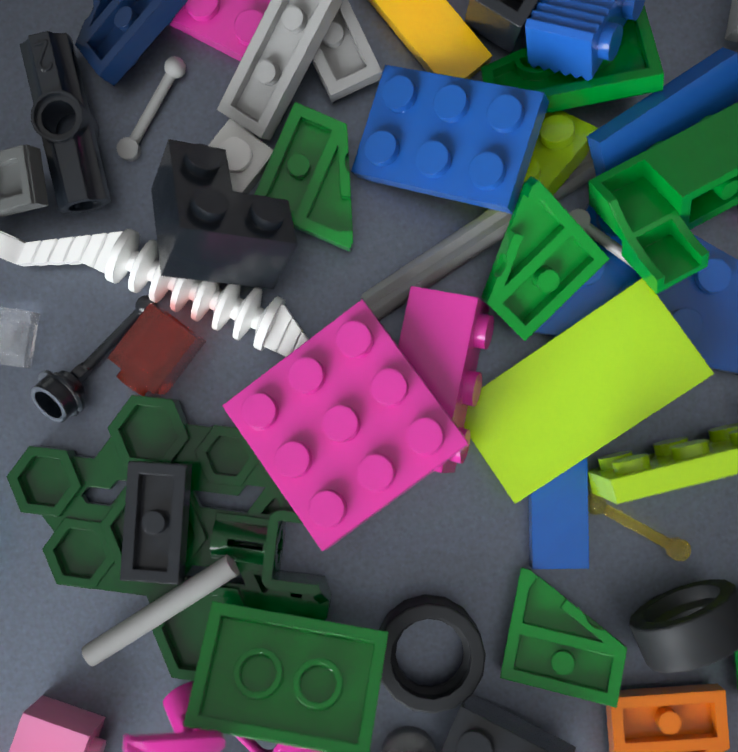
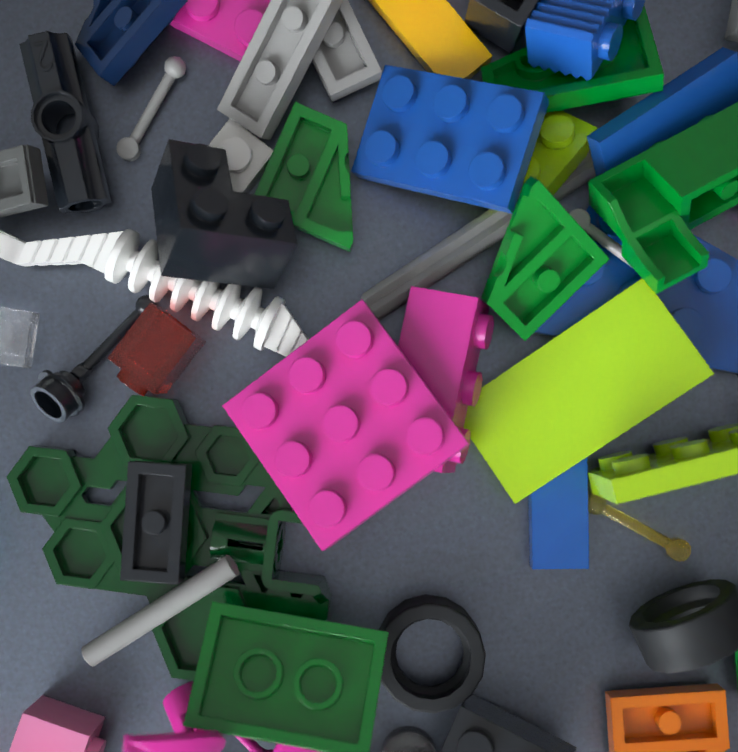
green wing [500,567,627,708] -> none

